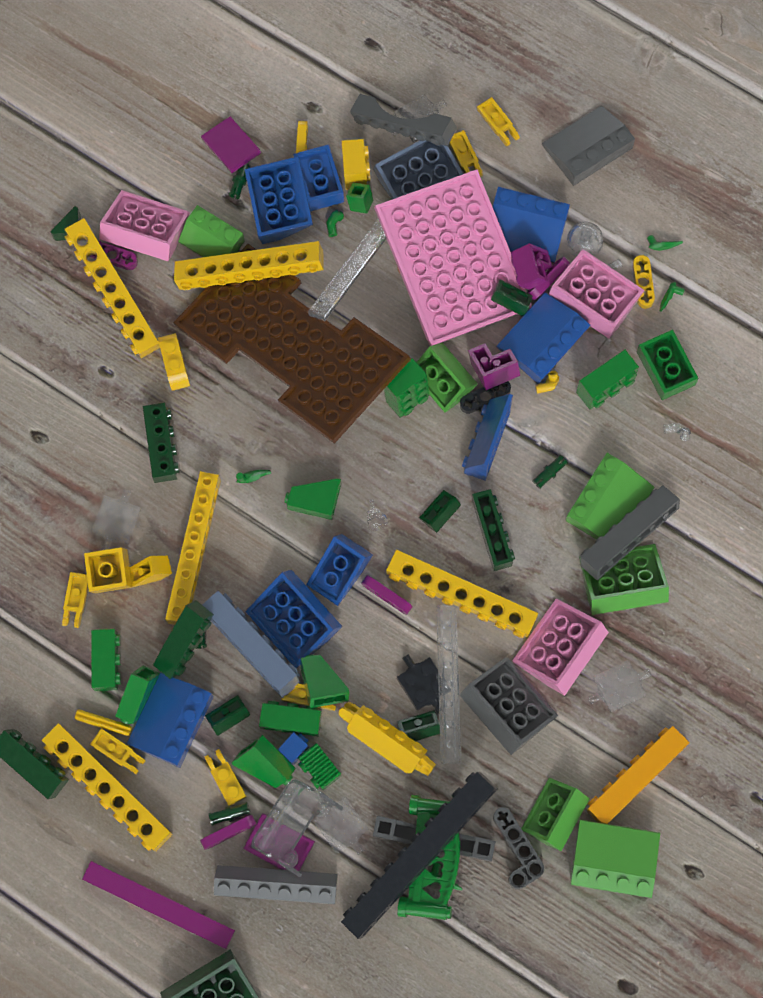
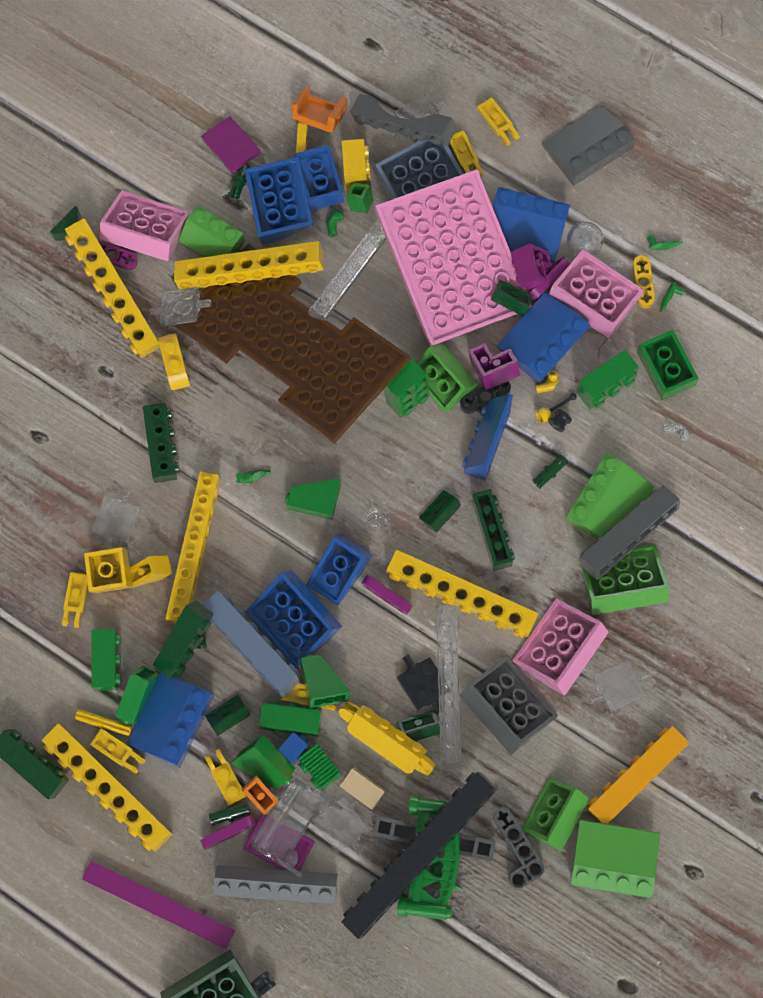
none -> clear plate [150,287,211,327]
none -> orange slope [241,776,279,815]
none -> black wheel [251,971,277,997]
none -> orange panel [291,85,348,133]
none -> tan hinge [340,768,387,810]
none -> hinge [535,393,577,424]
none -> black wheel [548,409,572,433]

